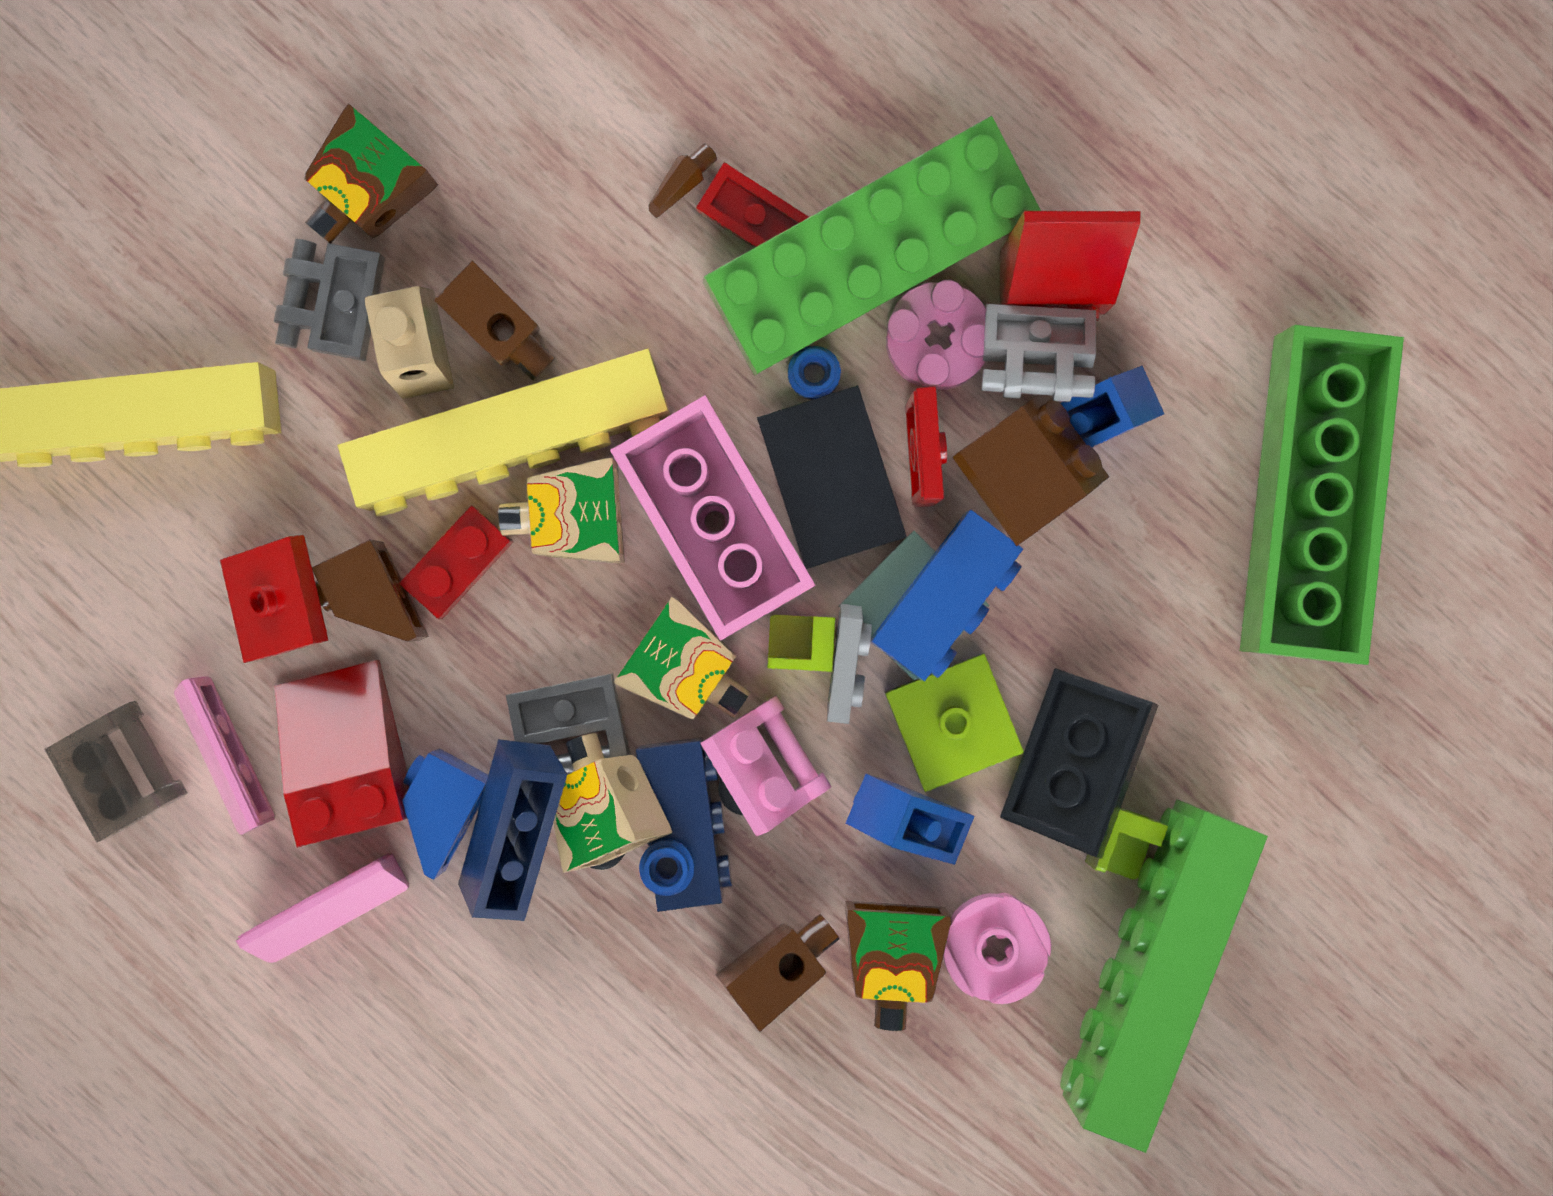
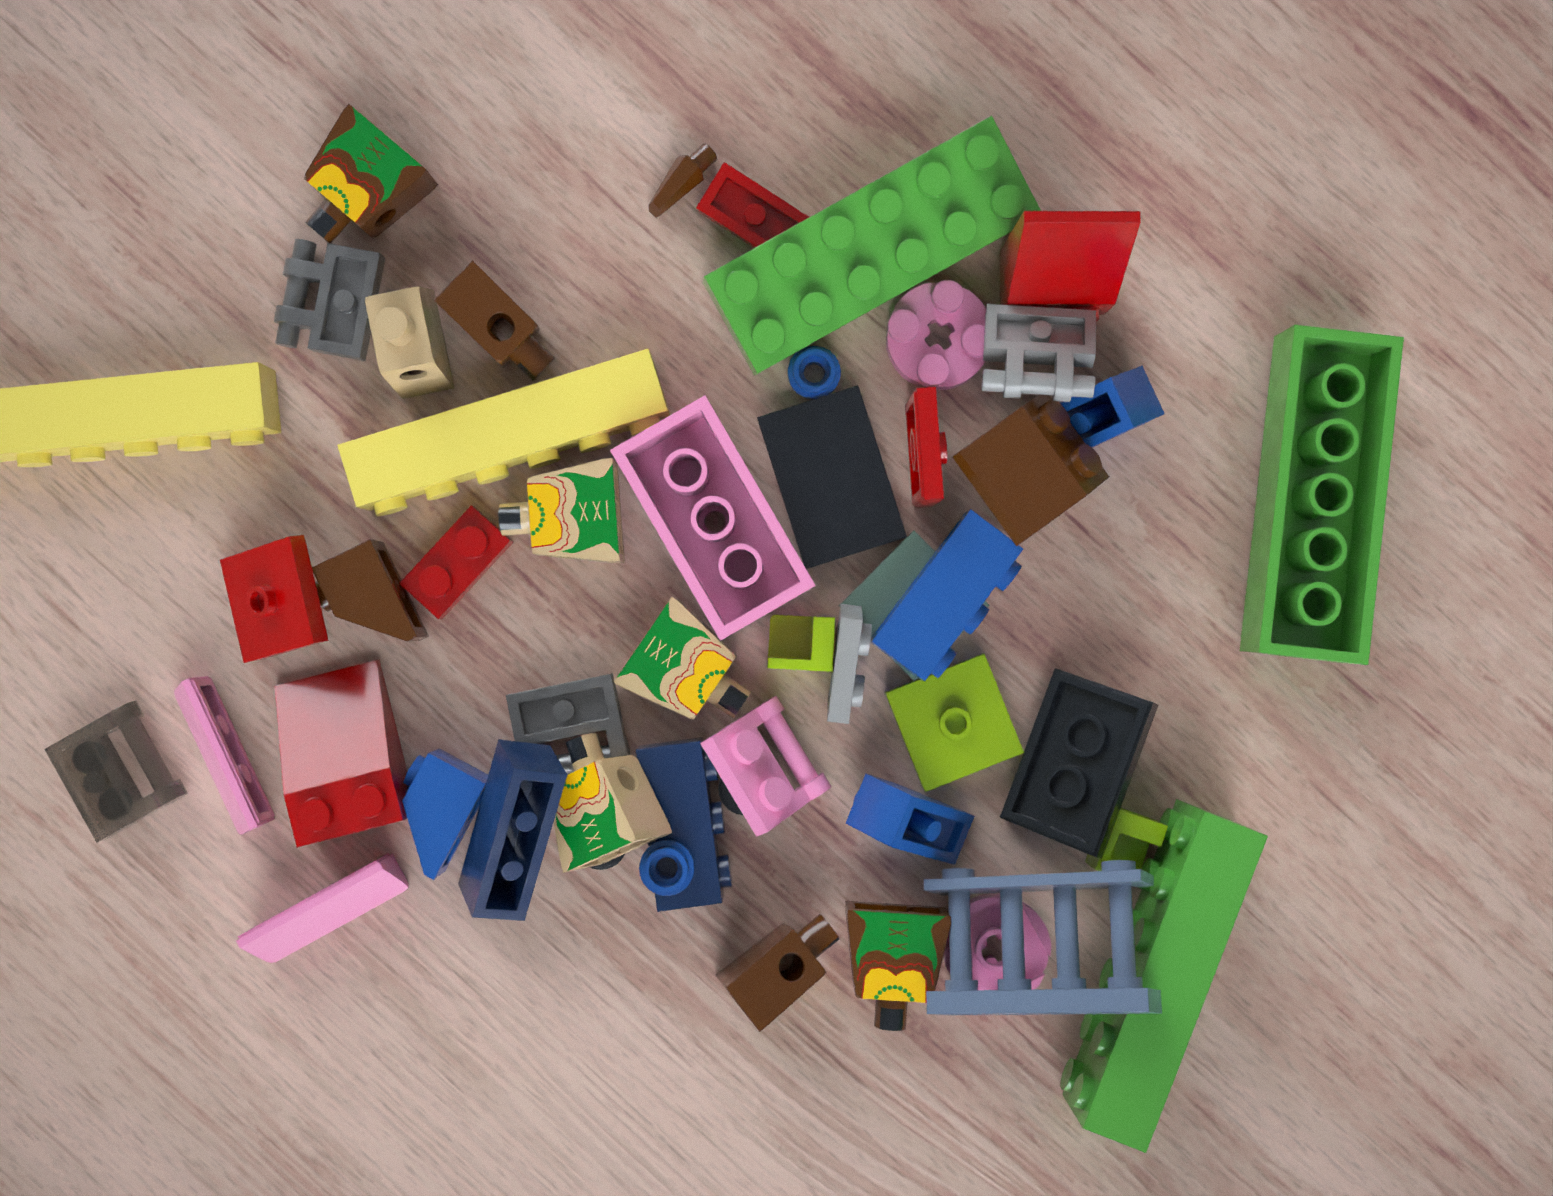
none -> sand blue fence [924,860,1162,1016]

